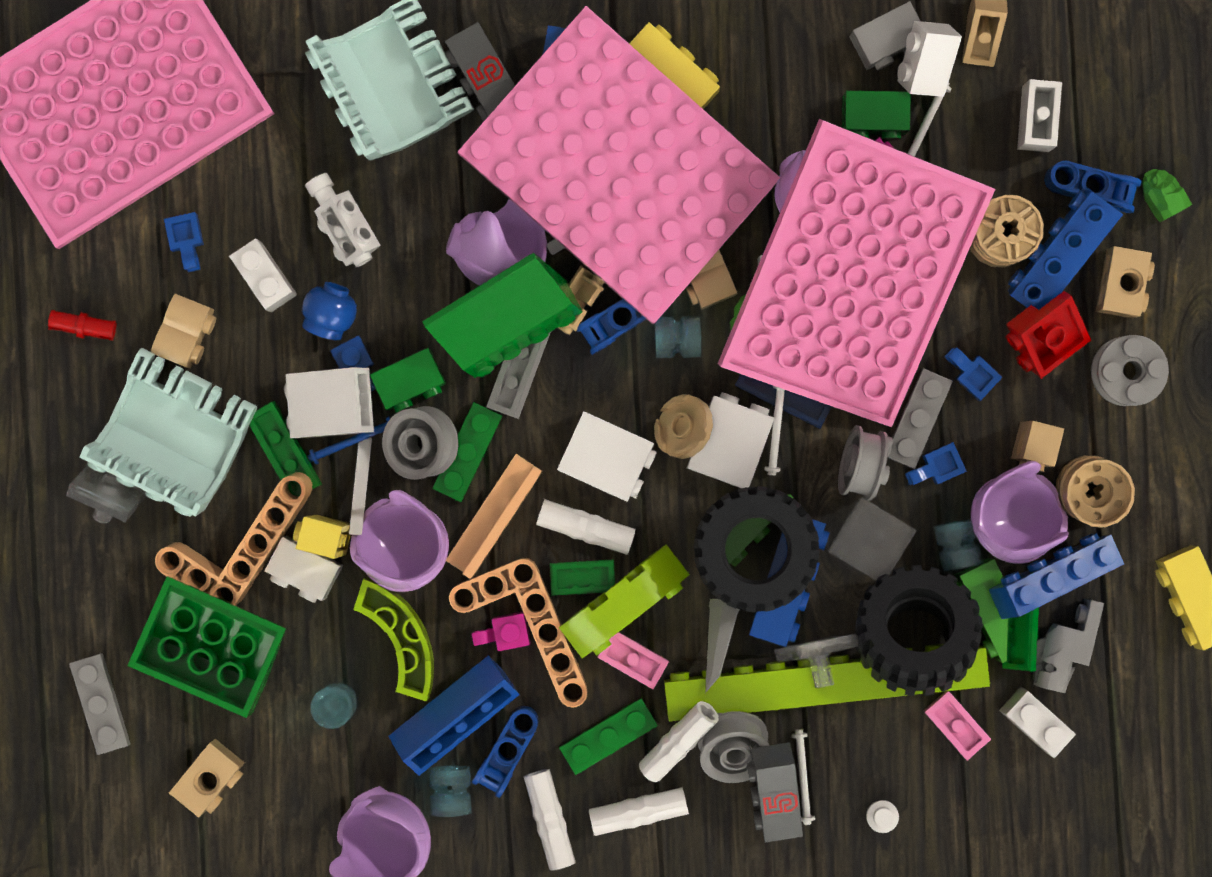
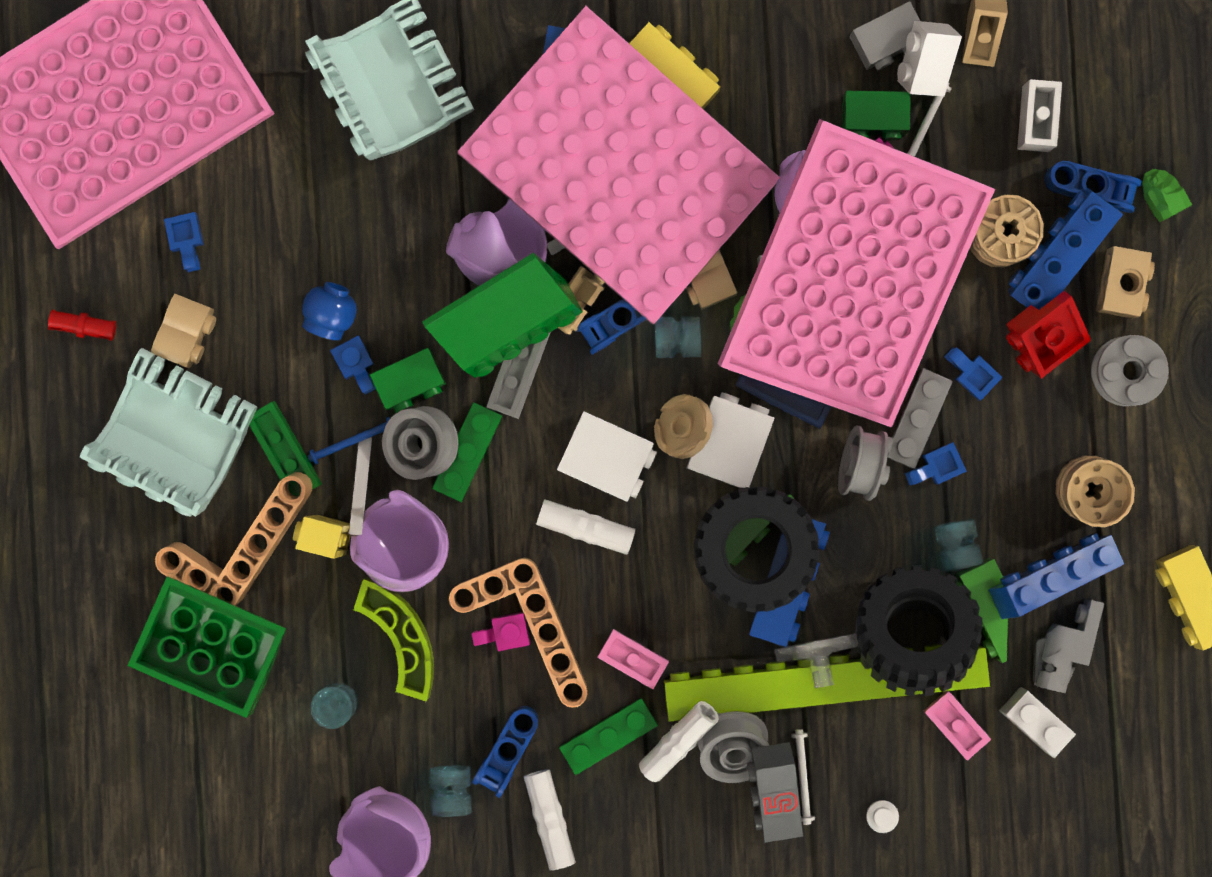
clear tile [66,465,146,523] -> none
light grey plate [69,653,131,755] -> none
tan brick [169,739,245,817] -> none
white brick [229,238,297,312] -> none
white brick [265,536,343,603] -> none
white brick [284,367,374,438] -> none
white brick [305,173,381,267] -> none
blue brick [388,655,520,776] -> none
dark grey brick [445,22,515,122] -> none
light nougat fence [446,454,543,579] -> none
green plate [550,559,615,595] -> none
lime brick [559,544,690,658] -> none
white axle [589,787,689,836] -> none
light grey bar [705,599,740,693] -> none
white axle [764,386,785,475] -> none
clear tile [828,497,917,581] -> none
lavender piece [971,461,1069,564] -> none
green plate [1002,607,1039,671] -> none
tan brick [1011,421,1064,471] -> none

